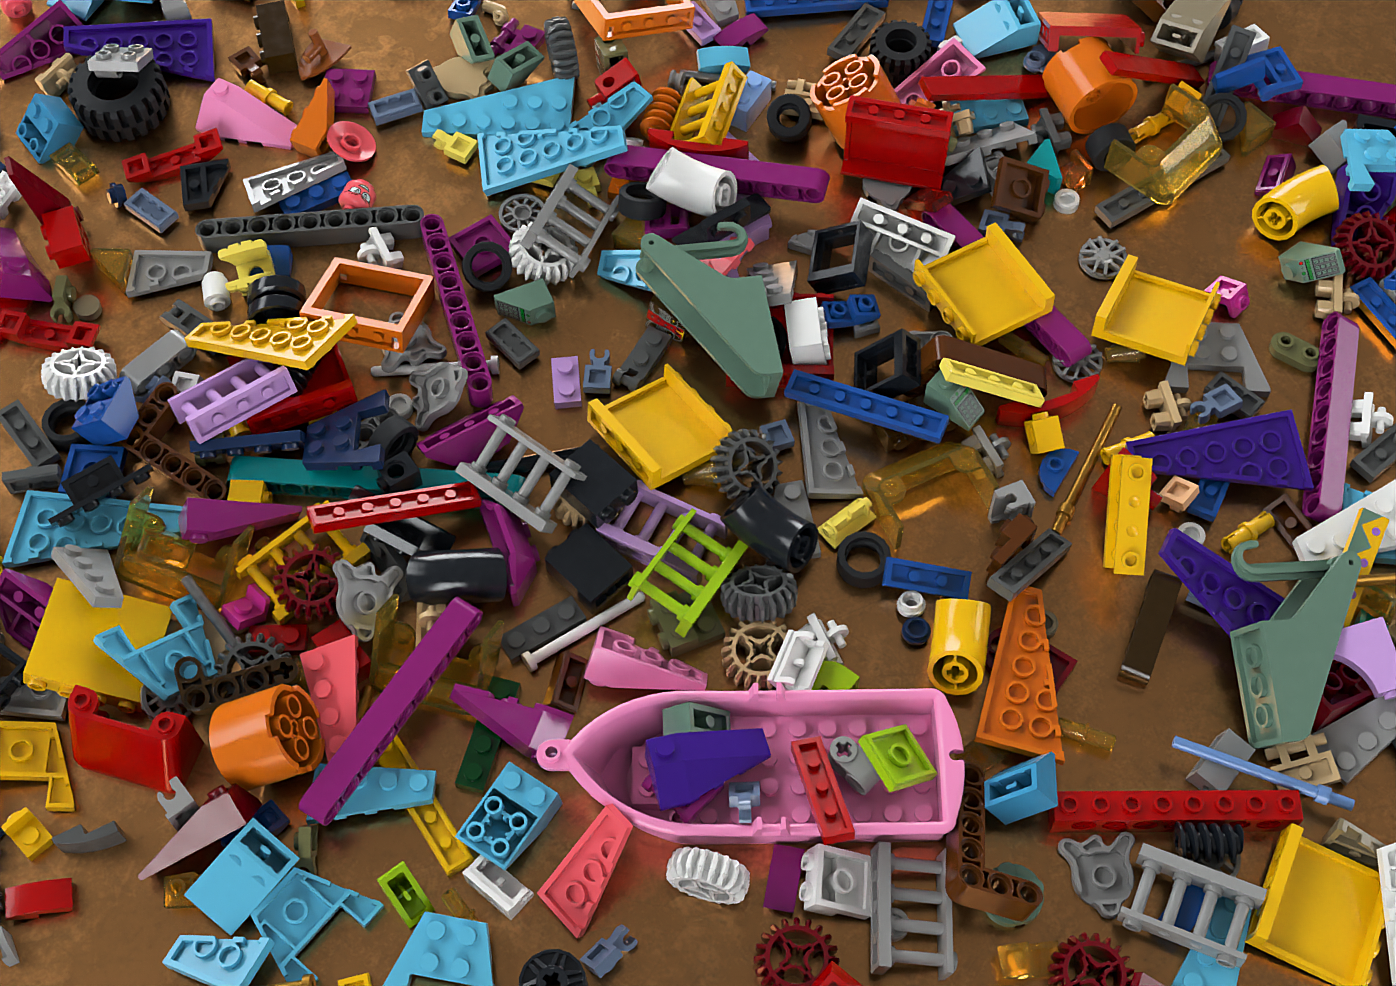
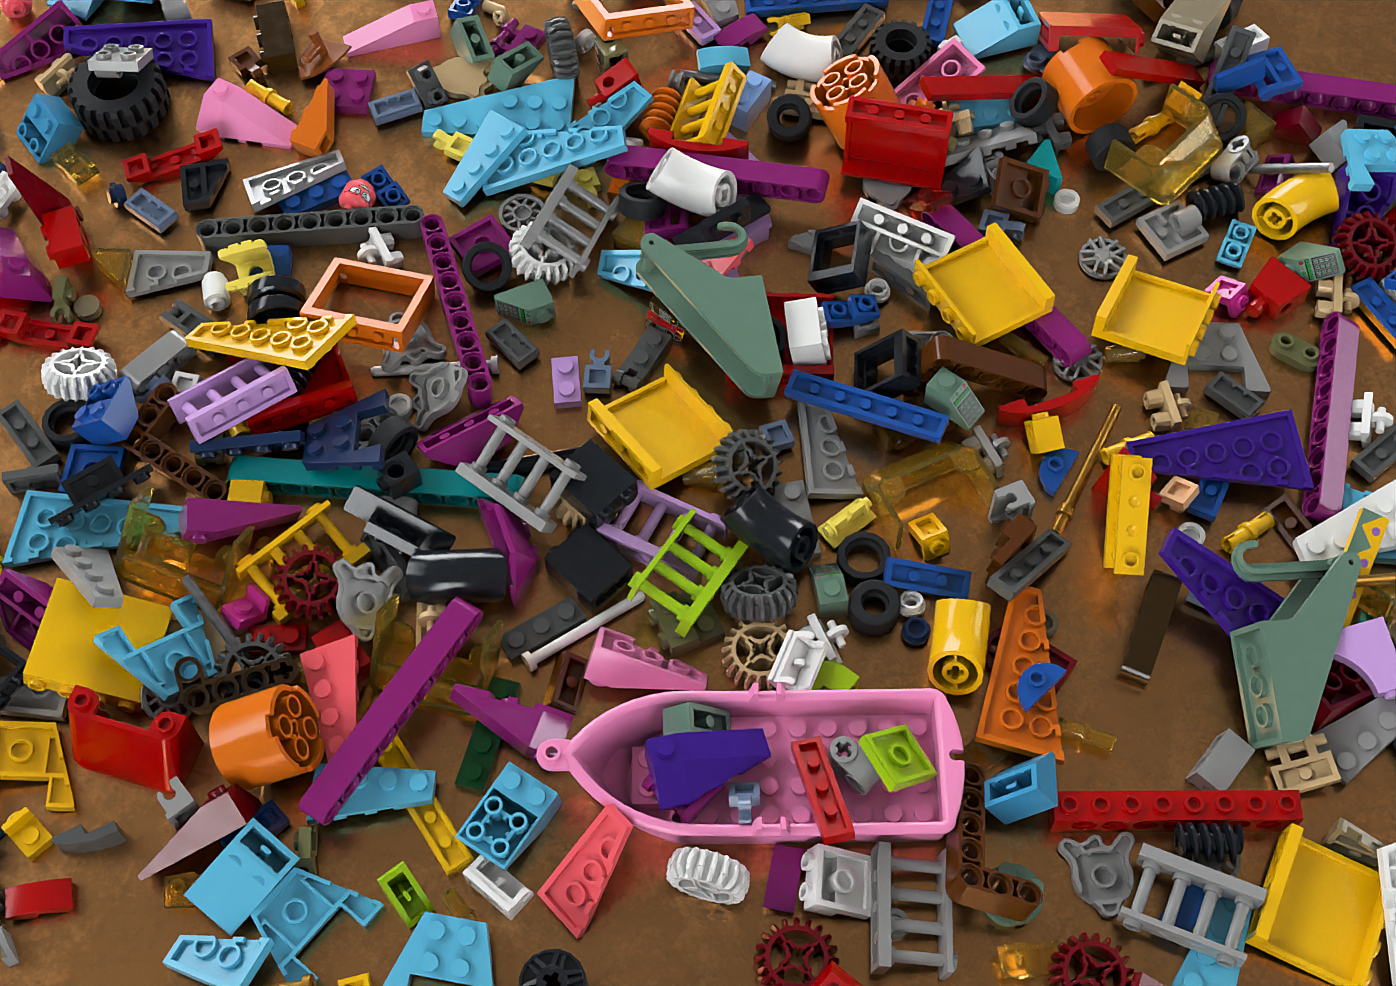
red tile [306,481,482,534] -> none
coral dish [327,121,376,162] -> none
sand blue plate [579,924,638,978] -> none
light grey wing [746,260,798,307] -> none
light yellow tile [939,358,1045,408] -> none
clear orange panel [1059,149,1094,192] -> none
medium blue bar [1171,736,1355,811] -> none
sand blue plate [1190,383,1243,424] -> none
none -> bright pink wedge [343,0,441,57]
none -> blue slope [361,165,410,207]
none -> medium azure wing [443,110,527,207]
none -> white tile [574,29,596,54]
none -> white brick [760,23,843,83]
none -> yellow plate [767,12,811,36]
none -> sand green slope [808,563,849,619]
none -> black tyre [848,580,901,636]
none -> white plate [864,278,890,303]
none -> yellow bracket [907,512,951,561]
none -> black tyre [1009,77,1059,128]
none -> blue plate [1017,662,1067,713]
none -> light grey plate [1135,199,1209,261]
none -> black piece [1186,181,1245,221]
none -> light grey piece [1210,135,1260,184]
none -> medium azure slope [1215,219,1257,269]
none -> red torso [1246,256,1312,320]
none -> flat silver bar [1247,163,1334,174]

